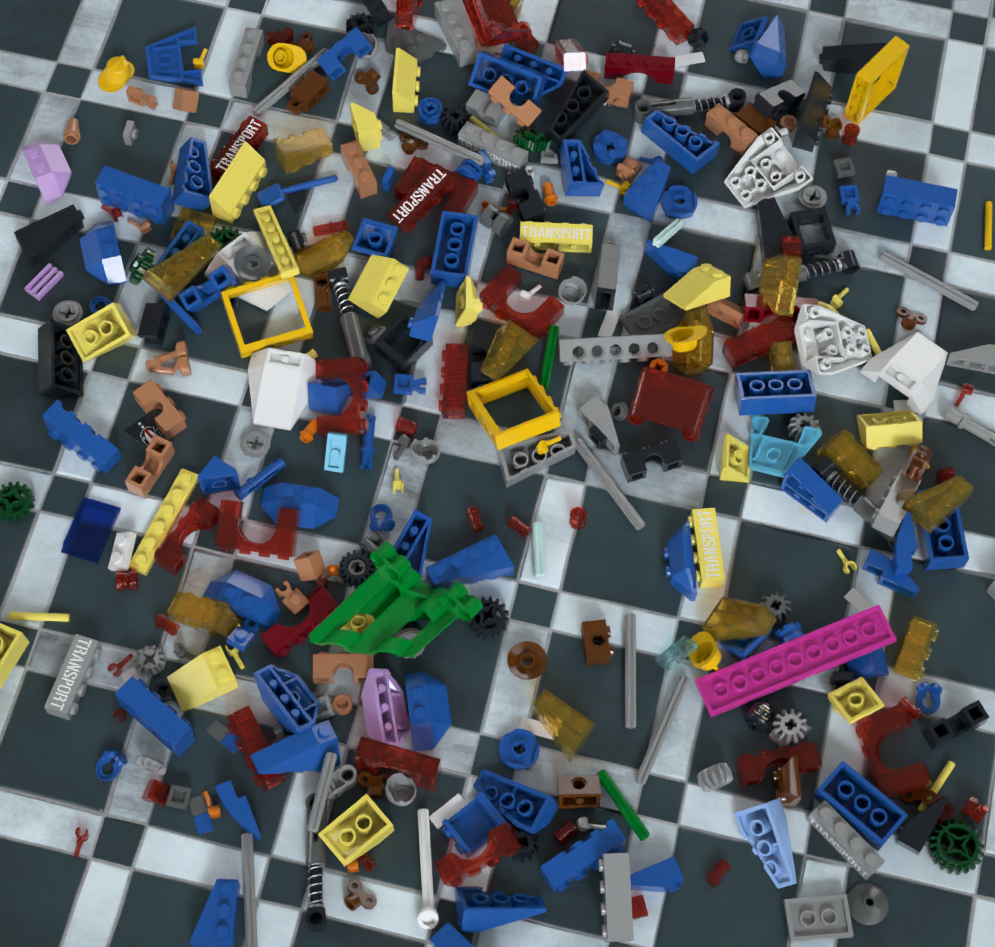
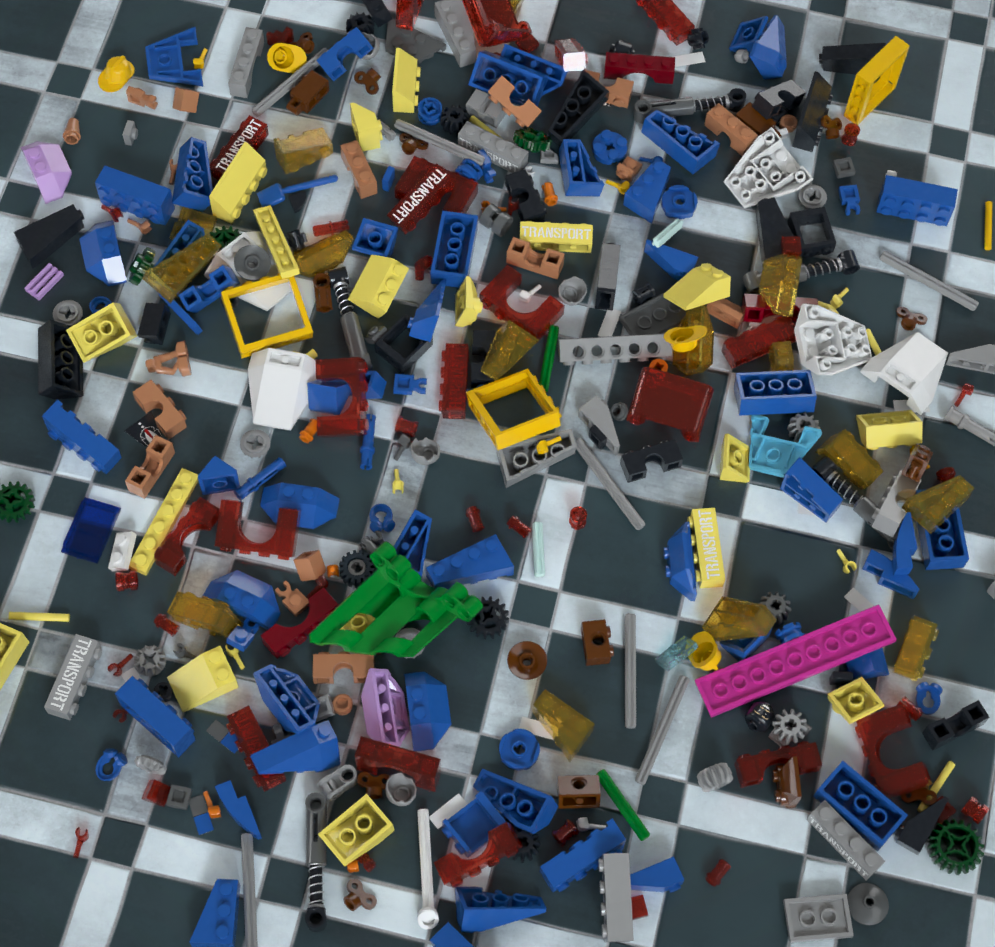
light grey axle [307,752,337,833] -> none
medium azure plate [324,431,348,473] -> none
light blue wedge [734,798,797,889] -> none

